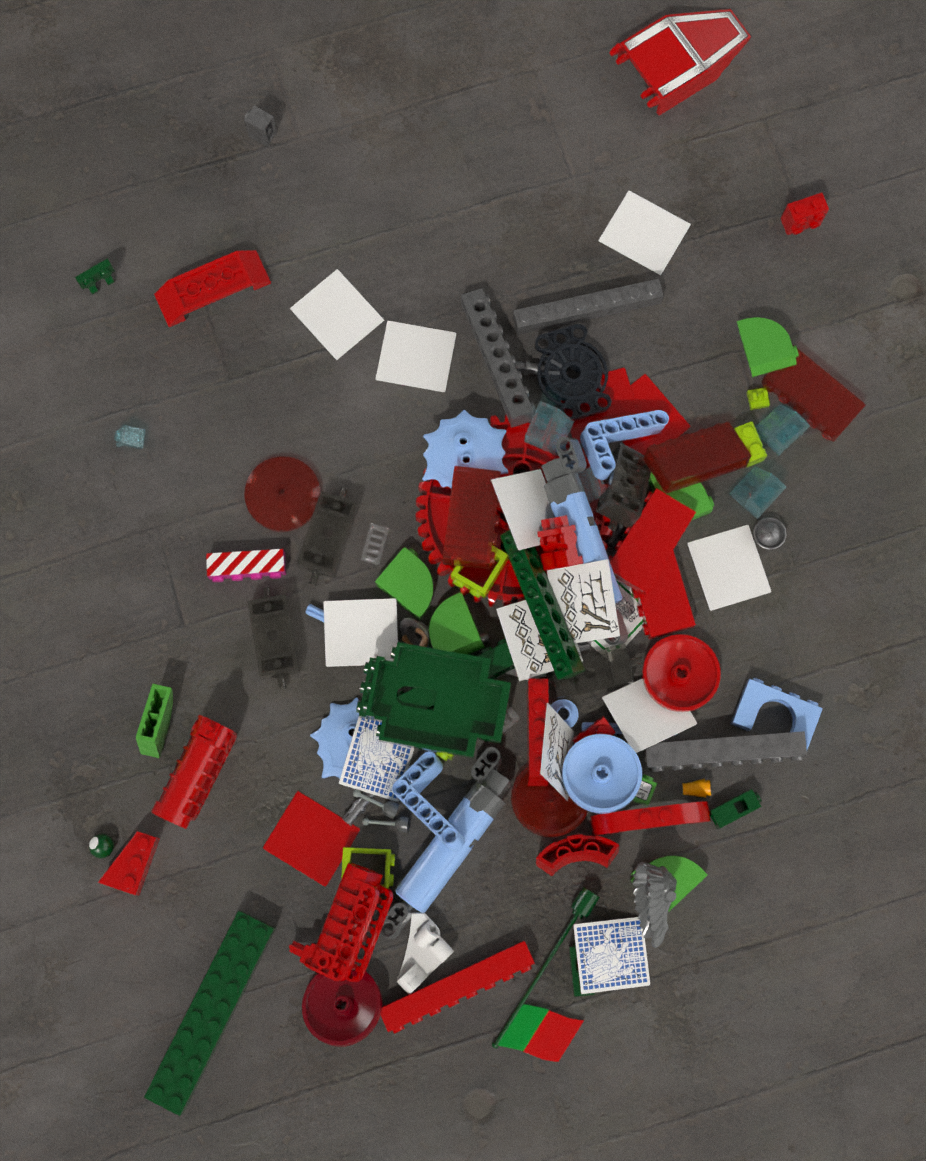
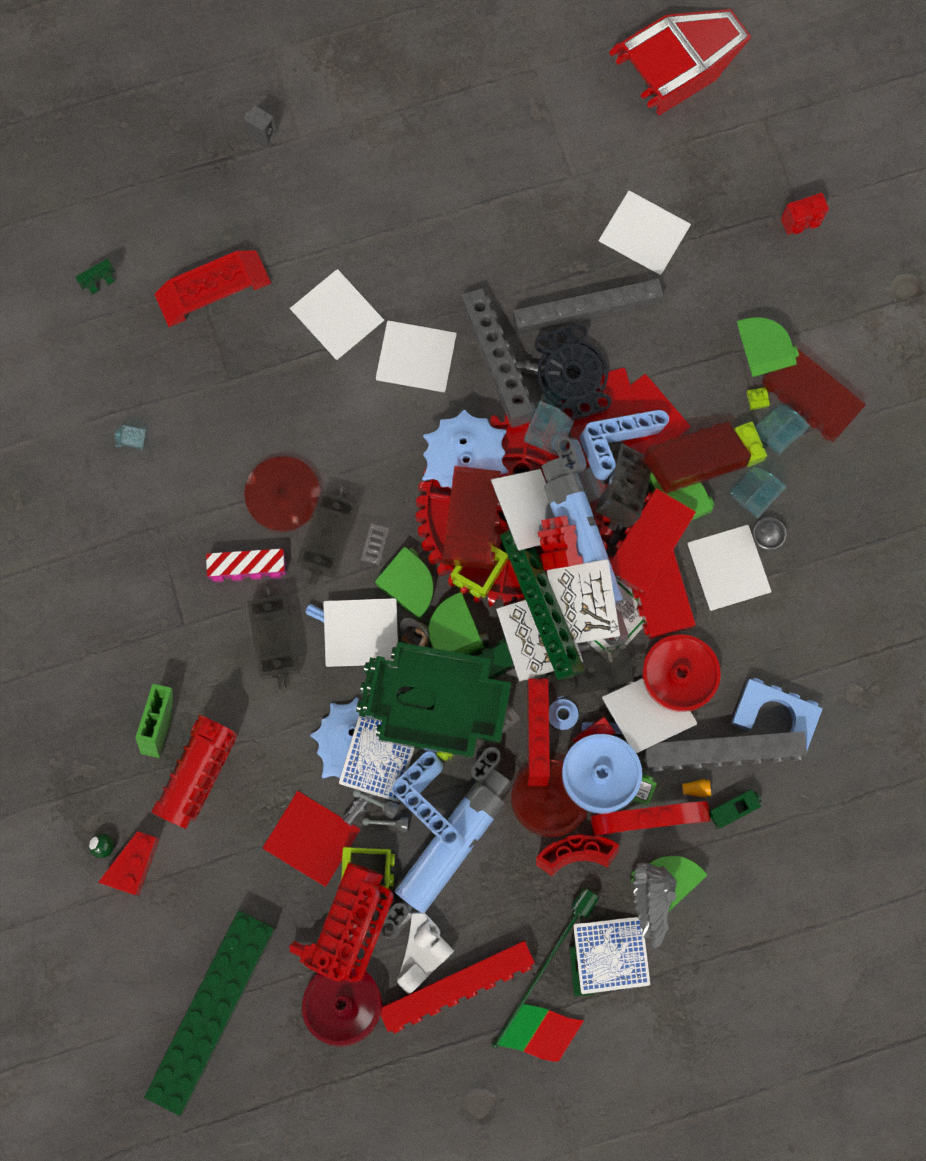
white sticker [540,703,574,801] -> none

